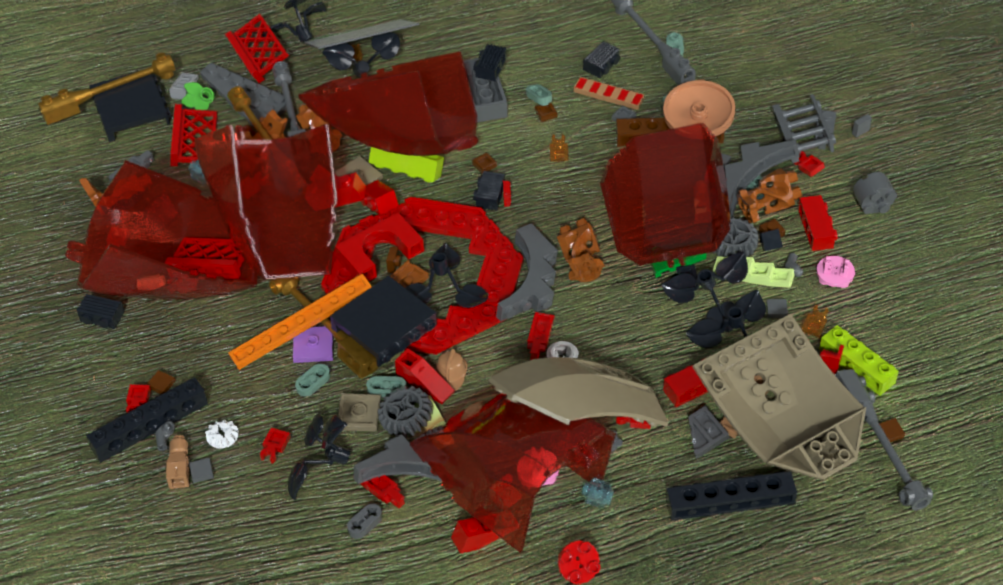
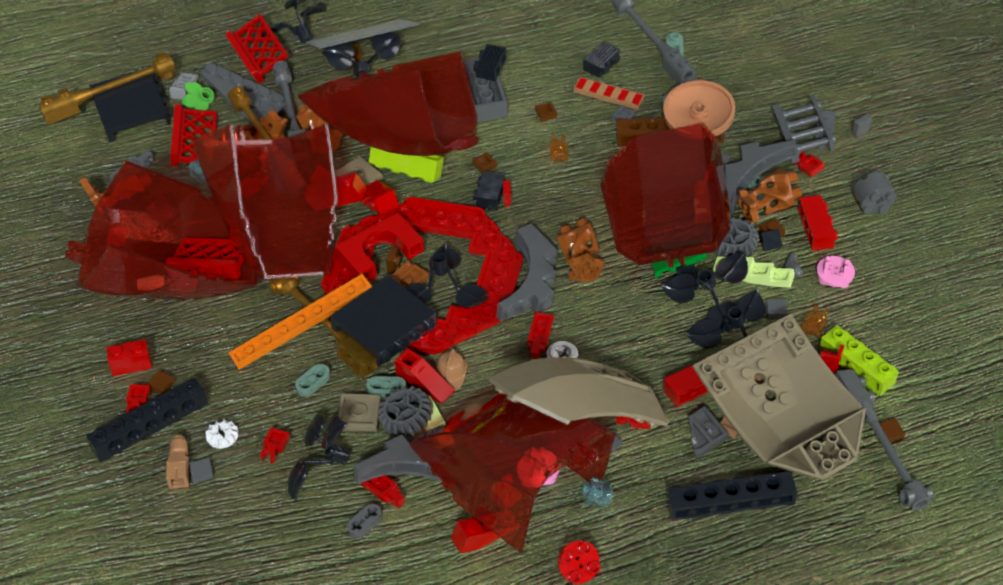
black brick [77,294,125,329] -> none
dark grey arm [155,421,175,451] -> none
medium lavender plate [293,326,333,363] -> none
sand green plate [526,84,552,106] -> none
none -> red brick [106,339,152,376]

